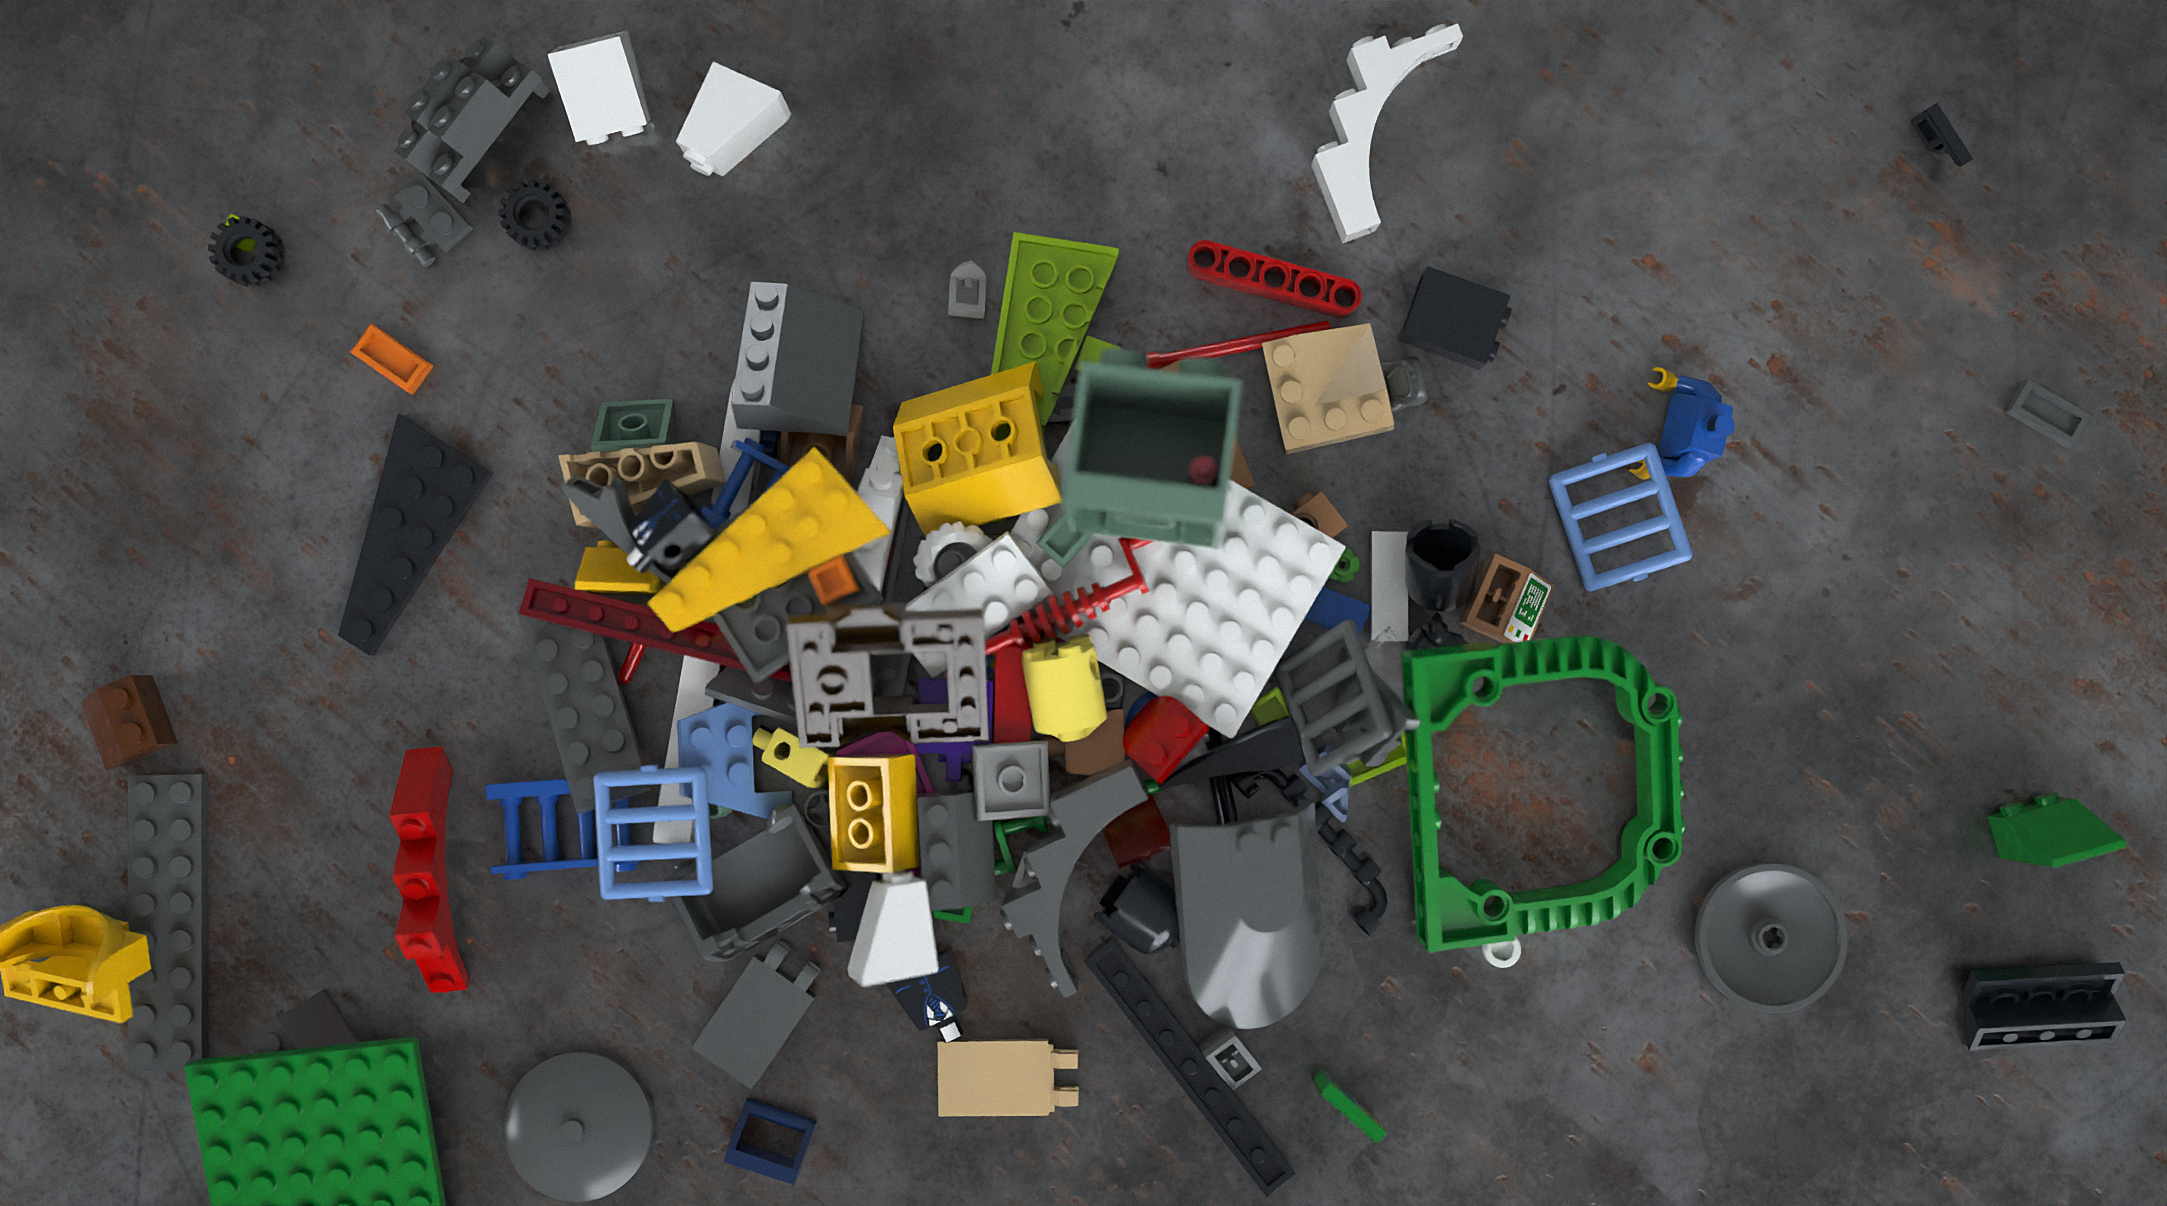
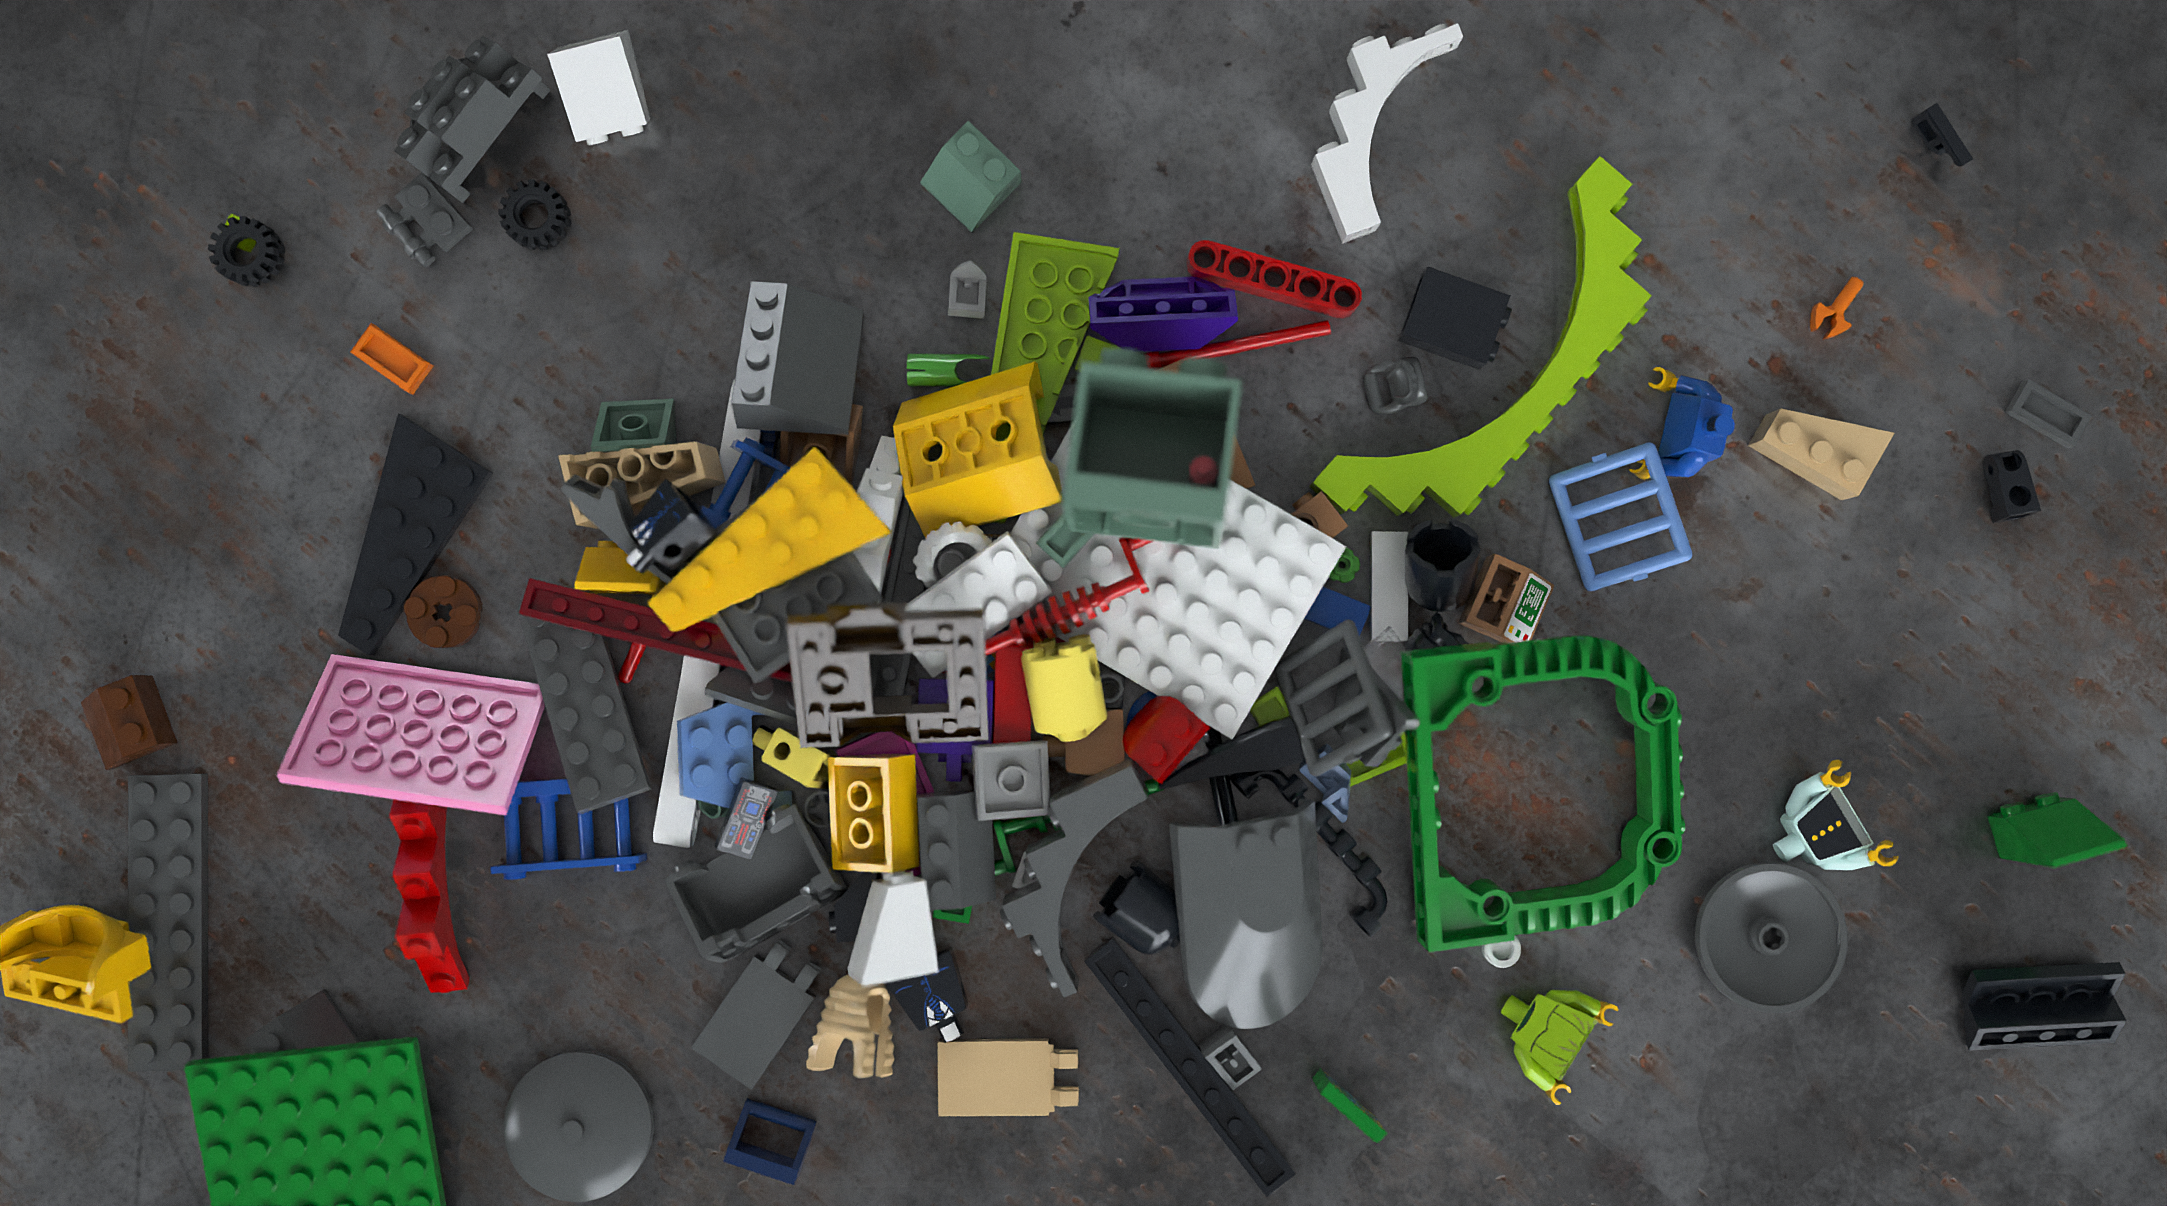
medium blue bar [594,765,713,902] -> none
white slope [676,62,791,176] -> none
orange tile [807,555,860,606] -> none
clear red piece [1101,794,1171,868] -> none
tan slope [1262,323,1395,454] -> none
none -> bright pink plate [277,654,545,815]
none -> reddish brown plate [404,575,483,648]
none -> tile [714,777,778,859]
none -> tan hair [806,974,894,1078]
none -> bright green piece [907,353,990,387]
none -> sand green slope [920,121,1022,233]
none -> dark purple wedge [1088,277,1238,352]
none -> lime arch [1309,156,1652,518]
none -> lime torso [1501,990,1618,1105]
none -> tan wedge [1748,409,1895,500]
none -> torso [1773,760,1899,870]
none -> orange bar [1810,277,1864,340]
none -> black leg [1983,450,2041,524]

